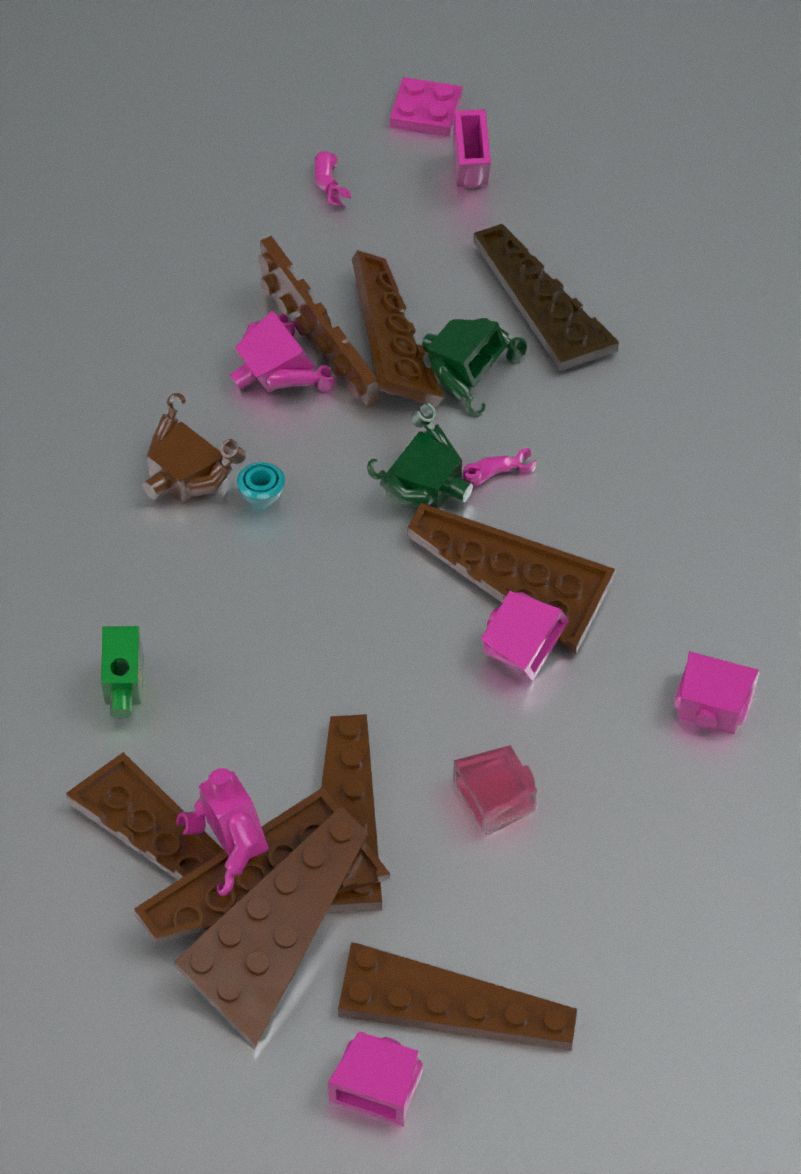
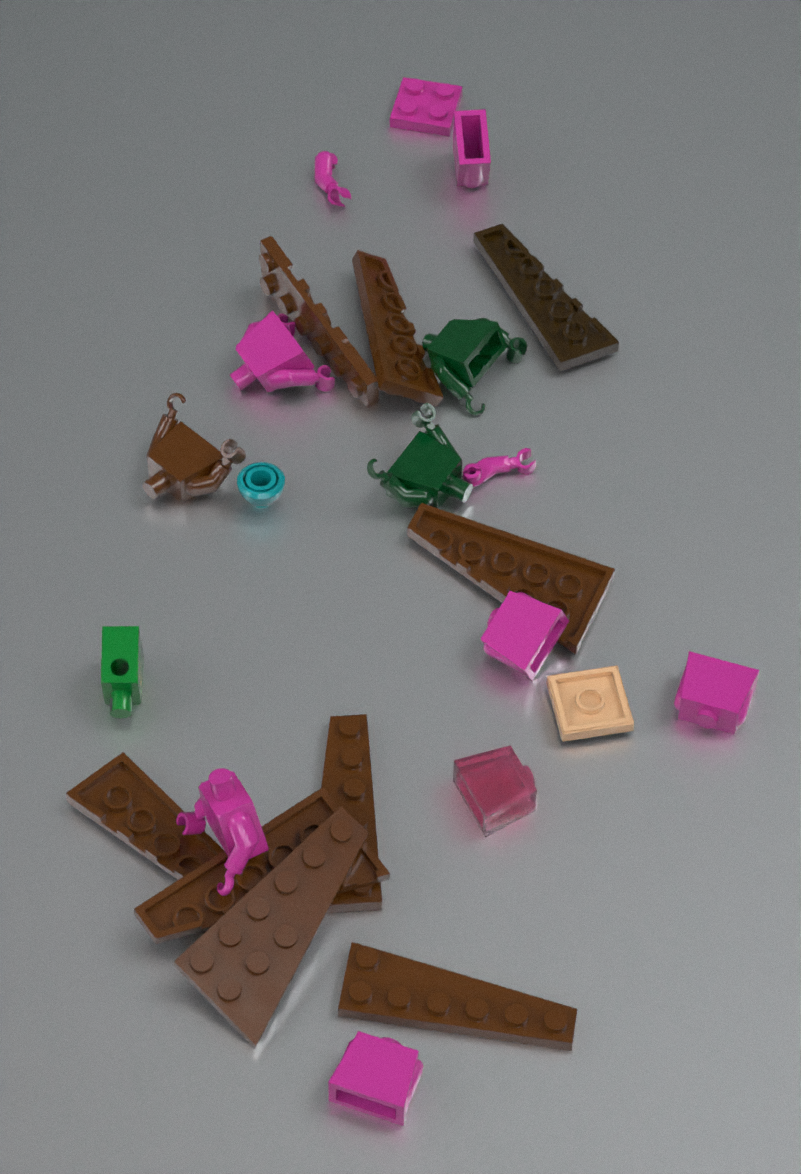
none -> light nougat plate [546,665,634,742]

